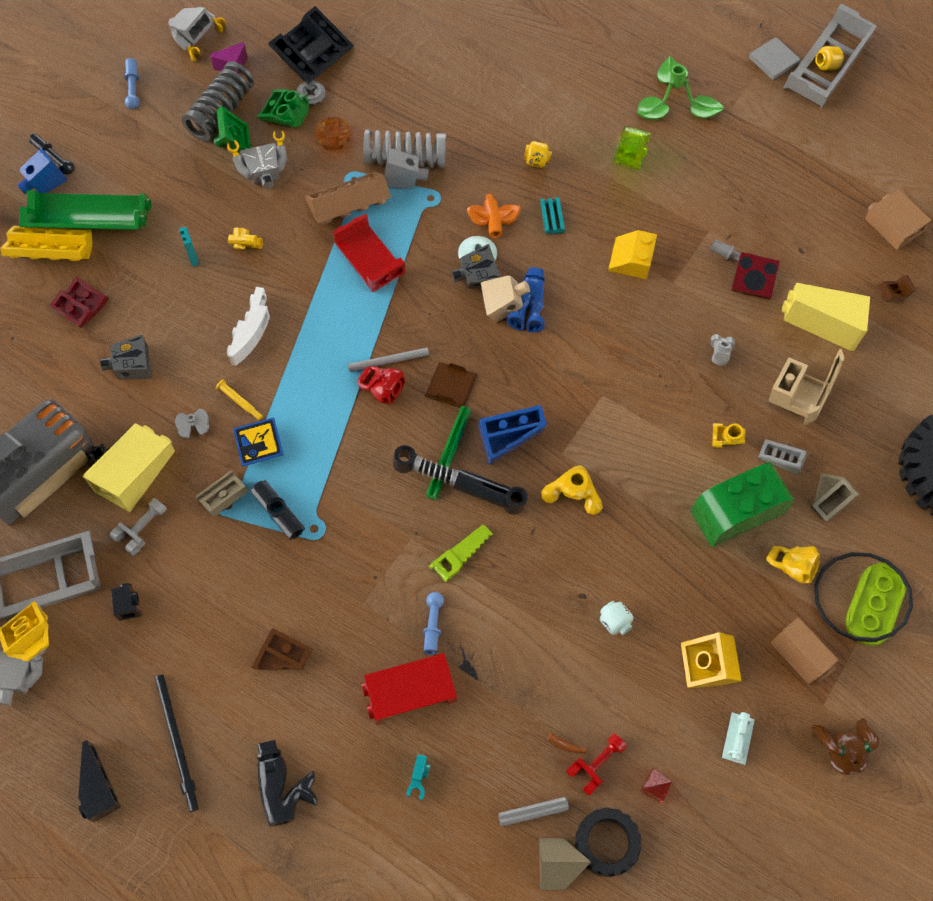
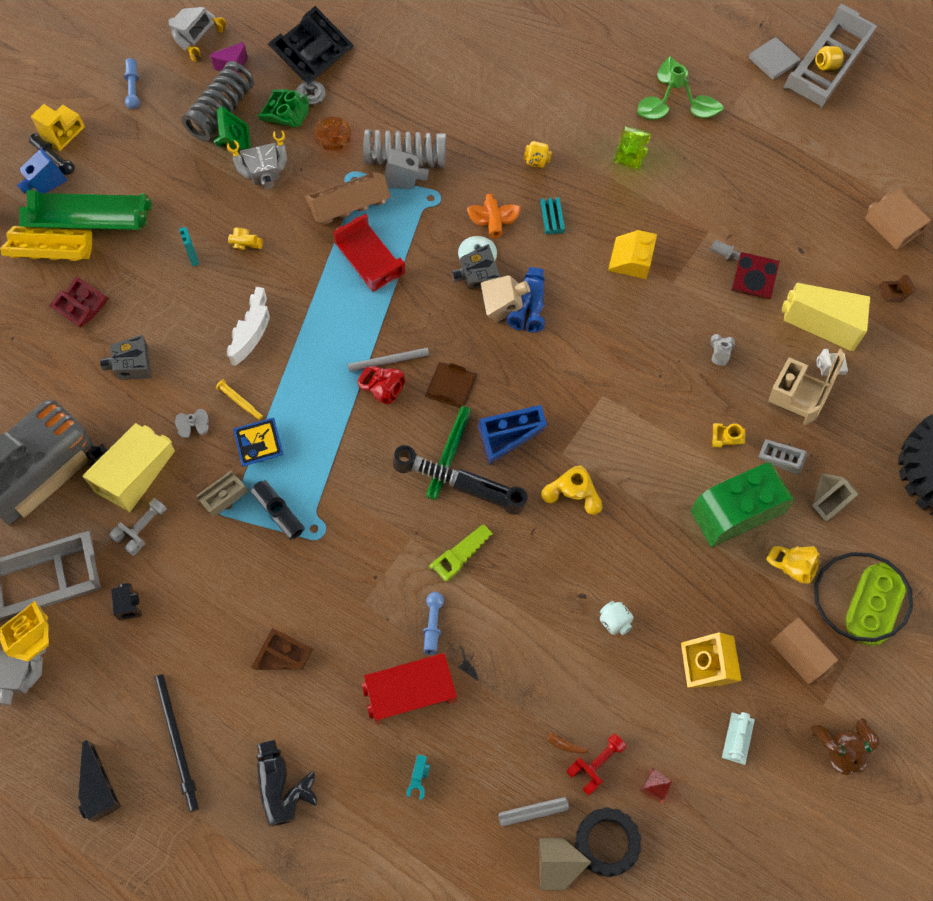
none -> yellow brick [31,104,85,152]
none -> white bracket [817,349,848,376]

